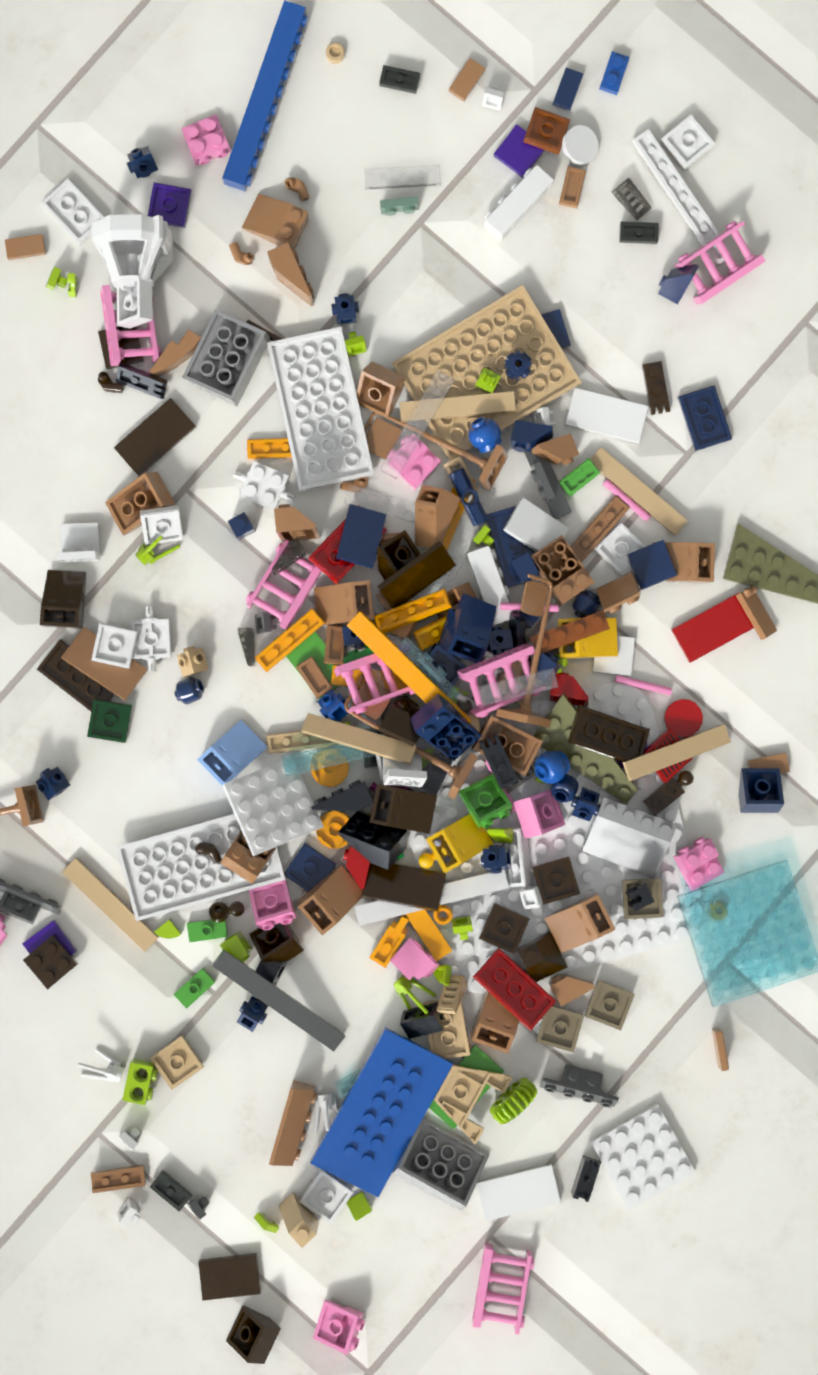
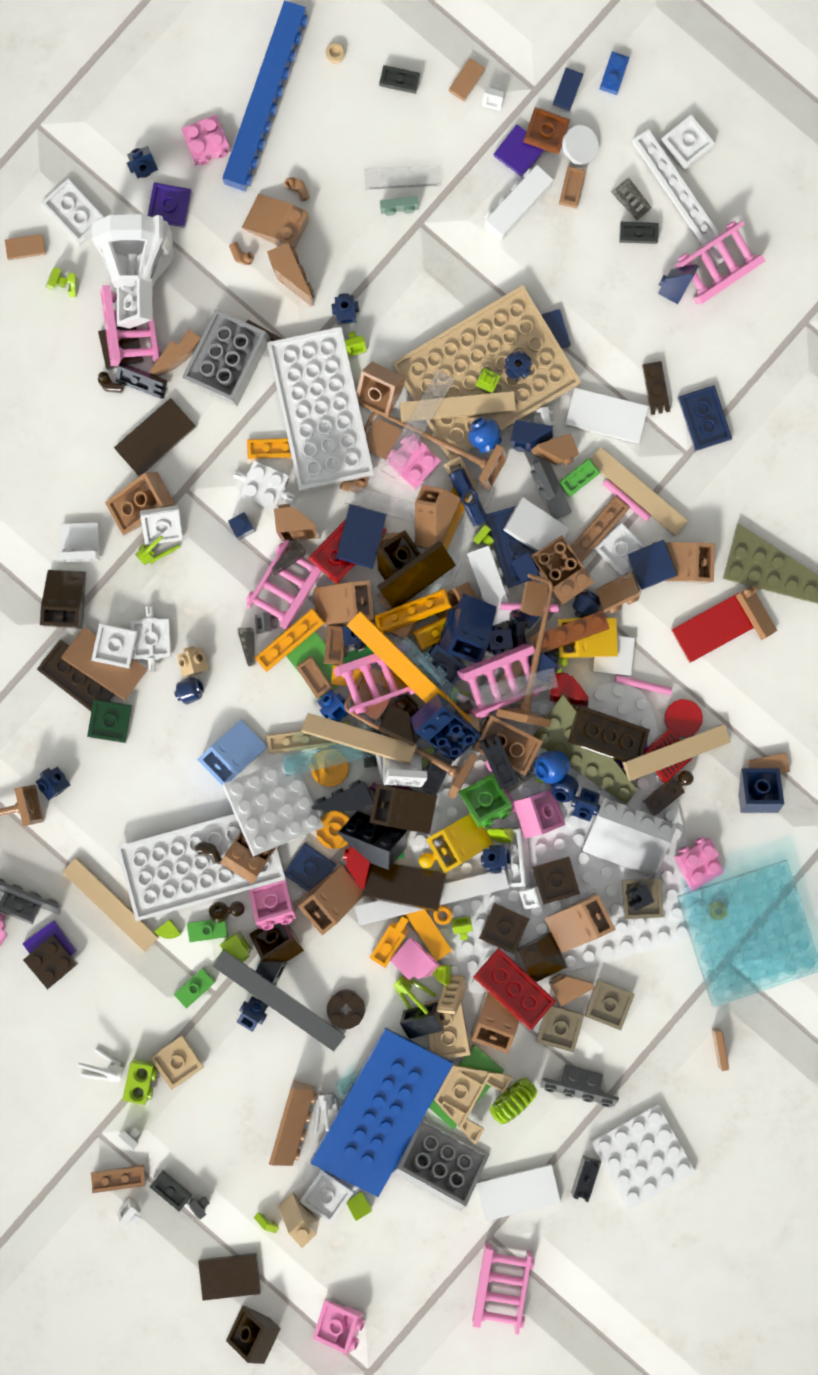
none -> dark brown plate [327,989,365,1029]

